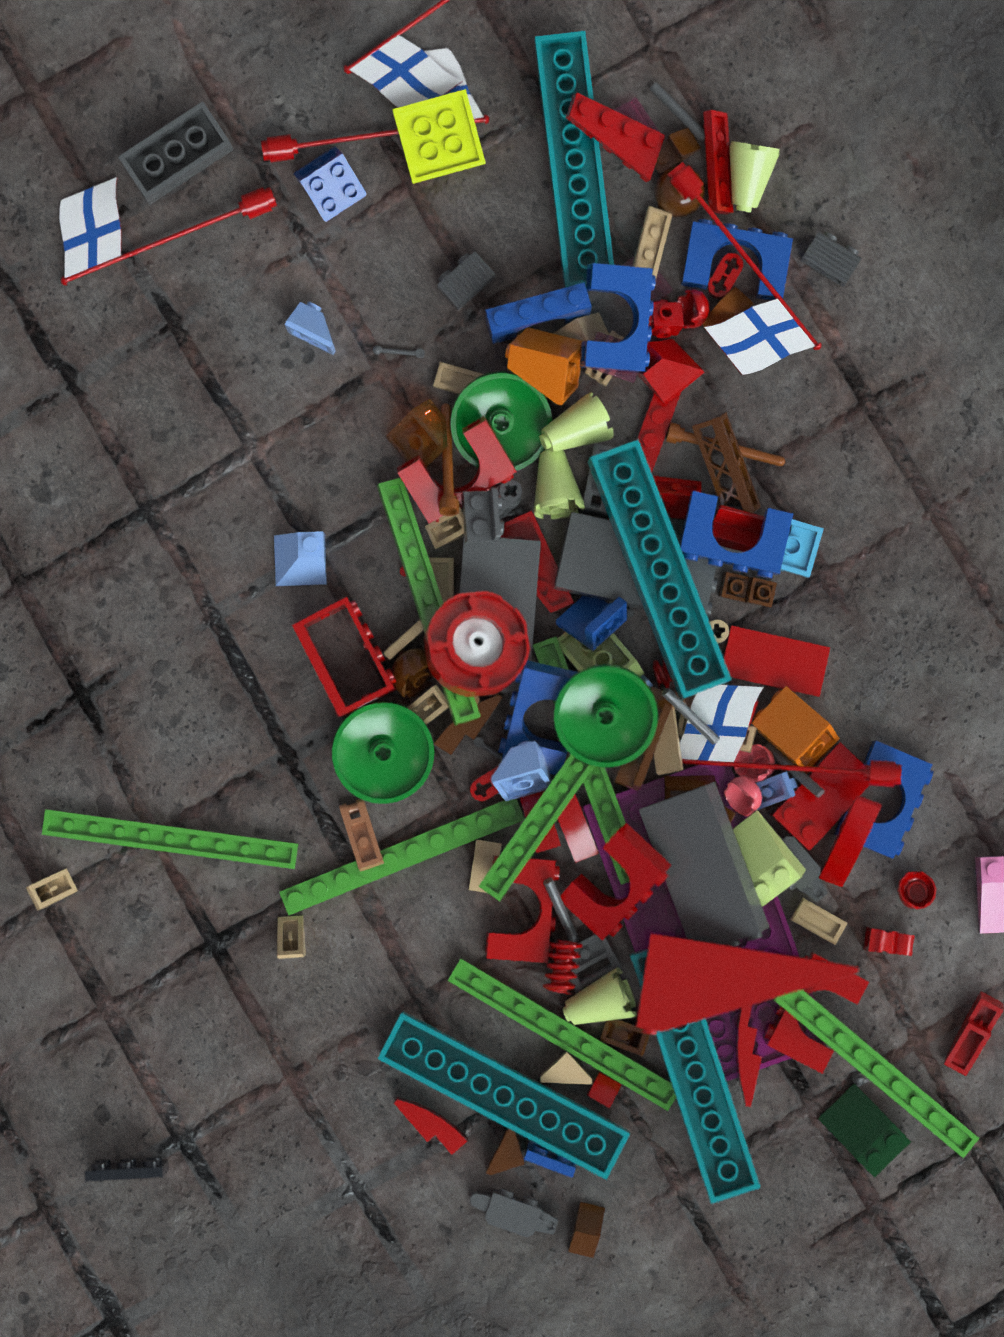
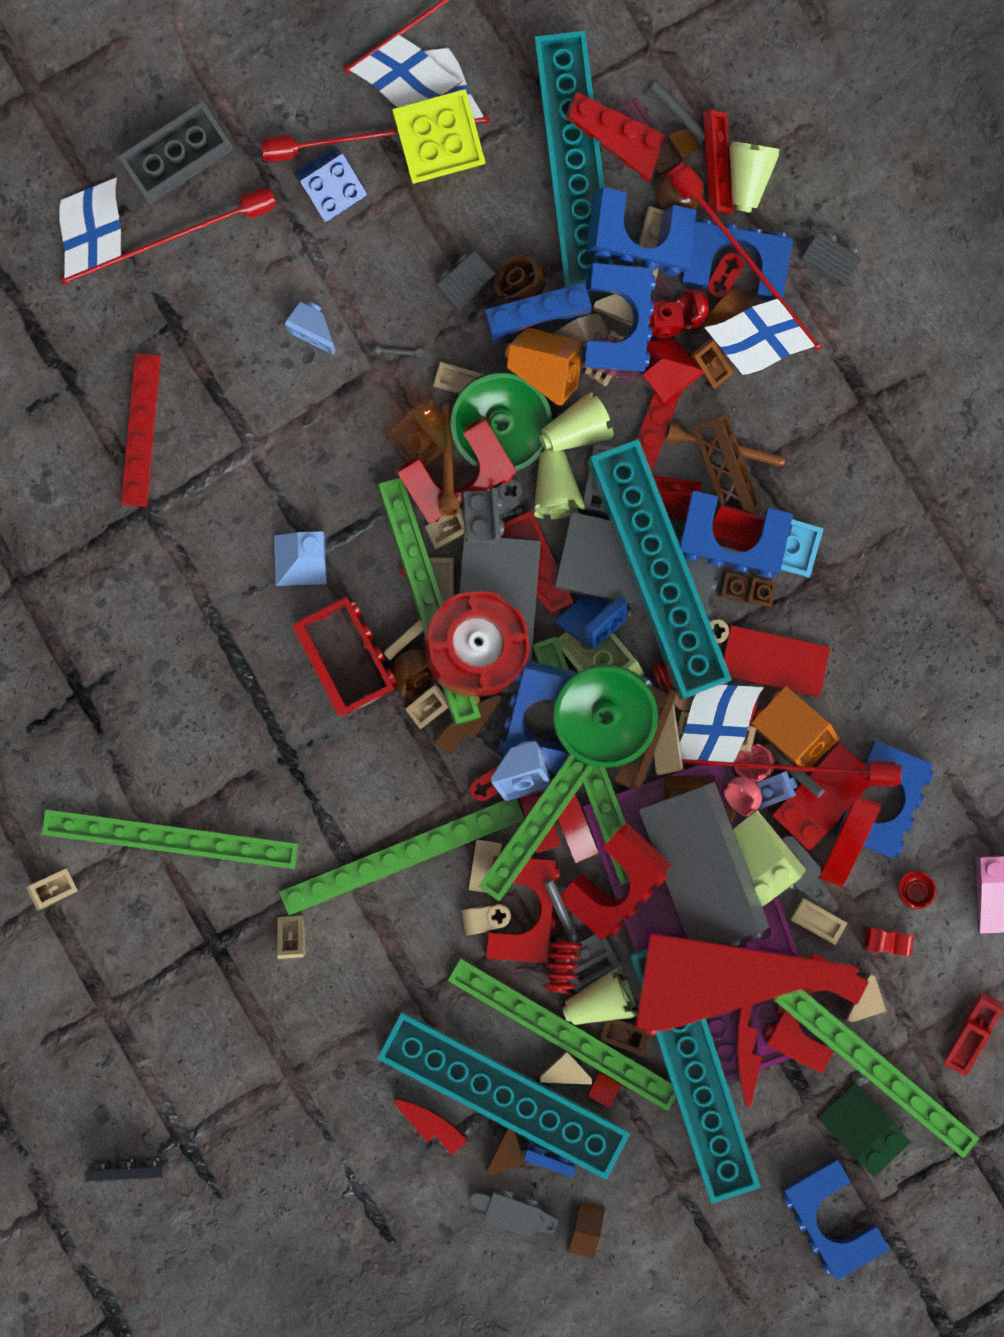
green dish [332,701,434,804] -> none
nougat plate [339,798,384,872] -> none
dark grey bar [662,688,720,745] -> none
none -> red plate [121,354,161,507]
none -> tan piece [461,904,511,936]
none -> reddish brown cylinder [494,254,546,303]
none -> blue arch [586,187,696,276]
none -> tan slope [593,294,633,327]
none -> dark orange slope [691,338,734,389]
none -> blue arch [782,1157,890,1280]
none -> tan slope [844,973,886,1022]

